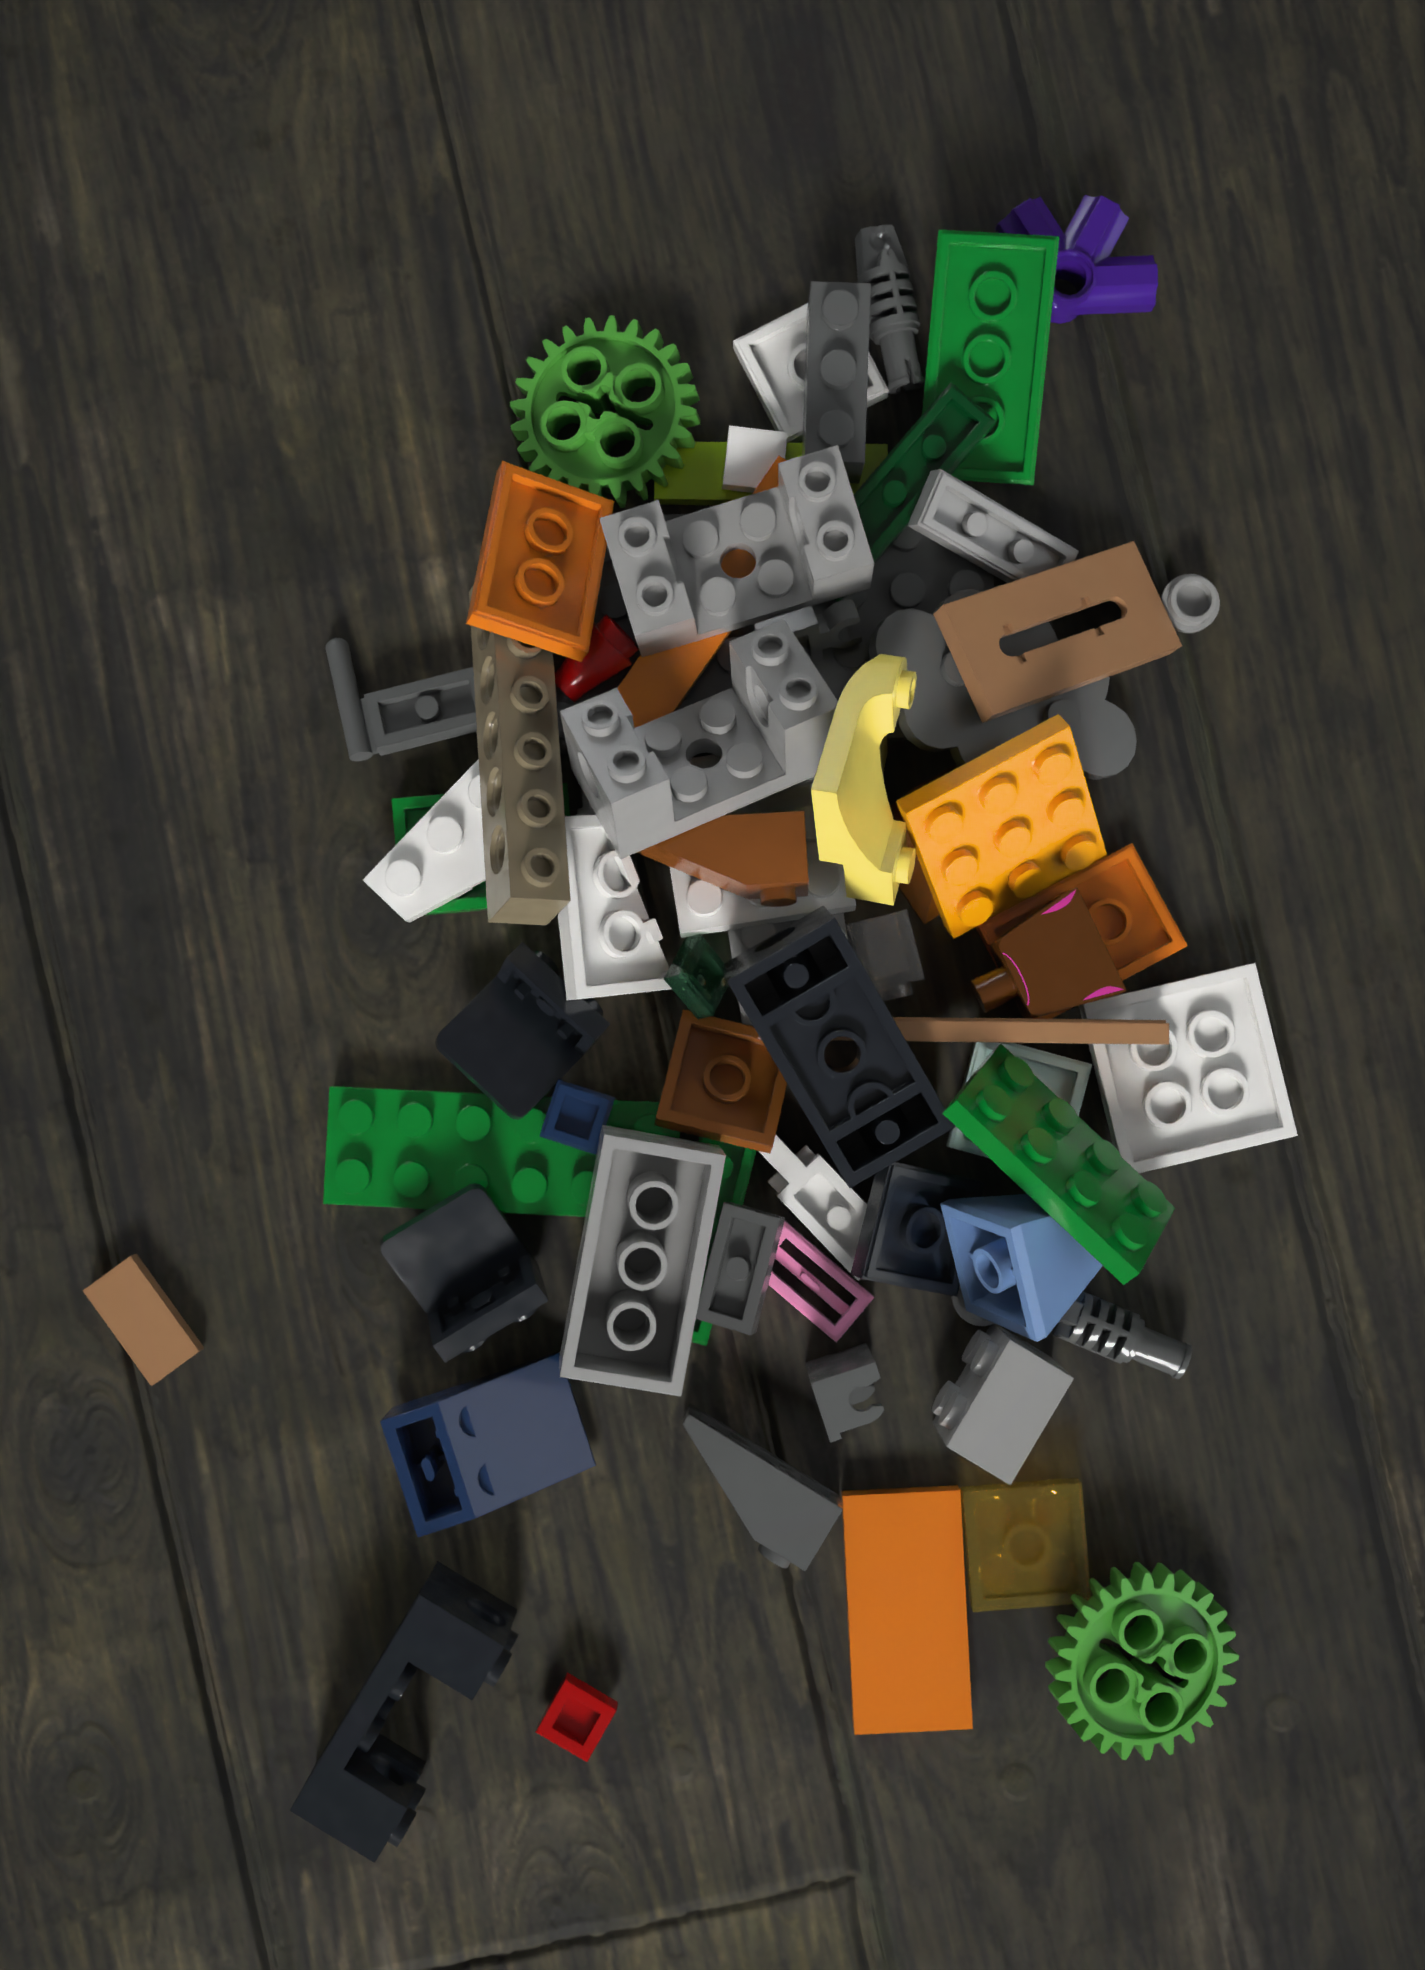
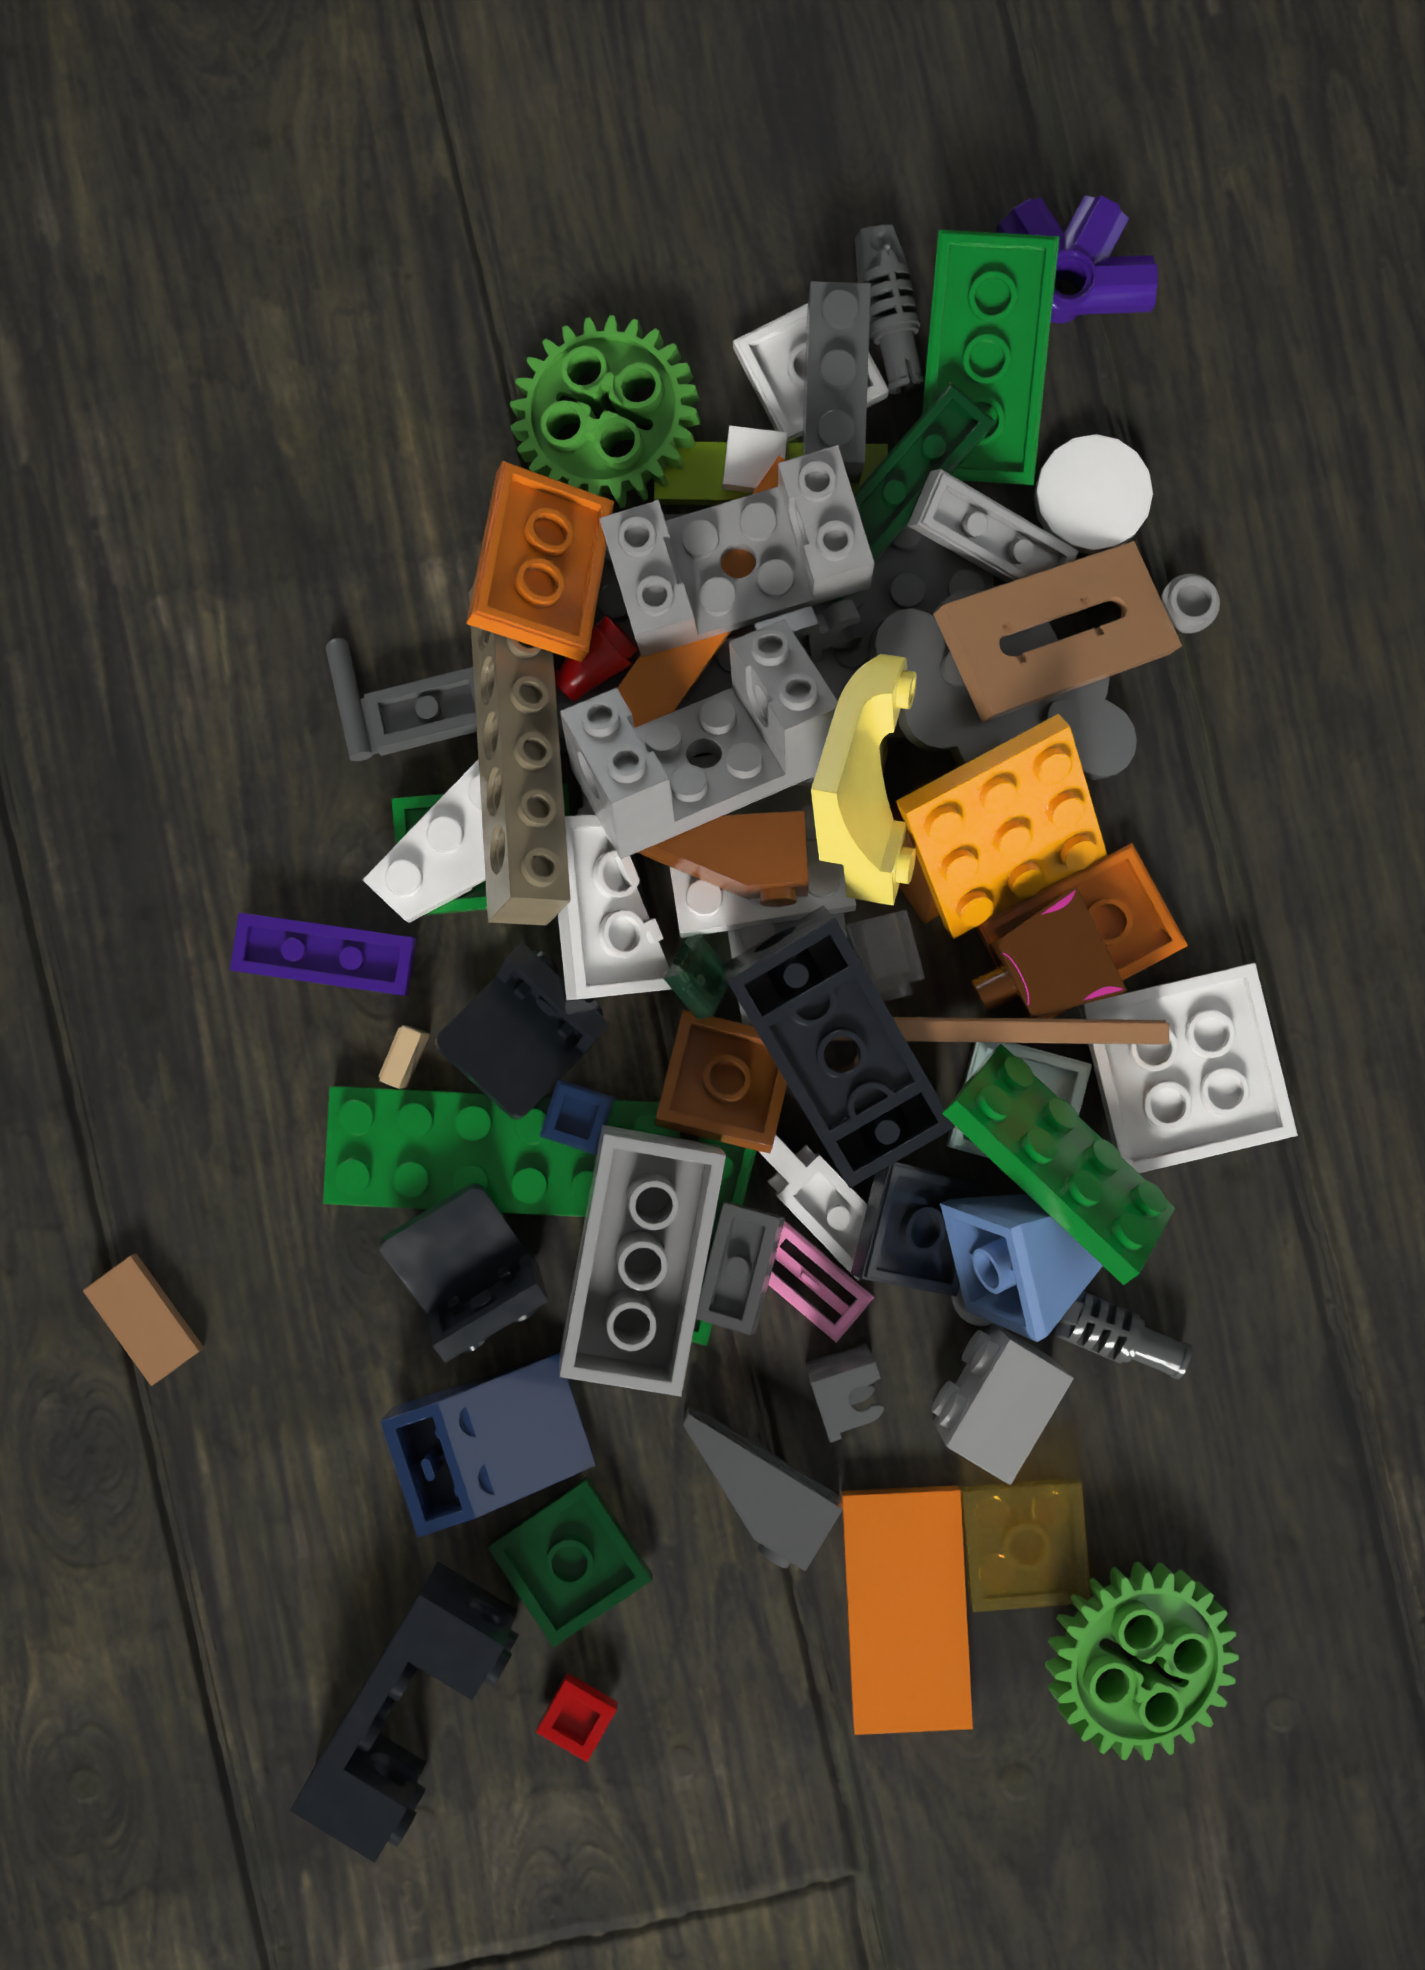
none -> dark purple plate [230,912,417,996]
none -> tan tile [378,1026,430,1089]
none -> dark green plate [487,1475,653,1647]
none -> white tile [1033,434,1153,555]

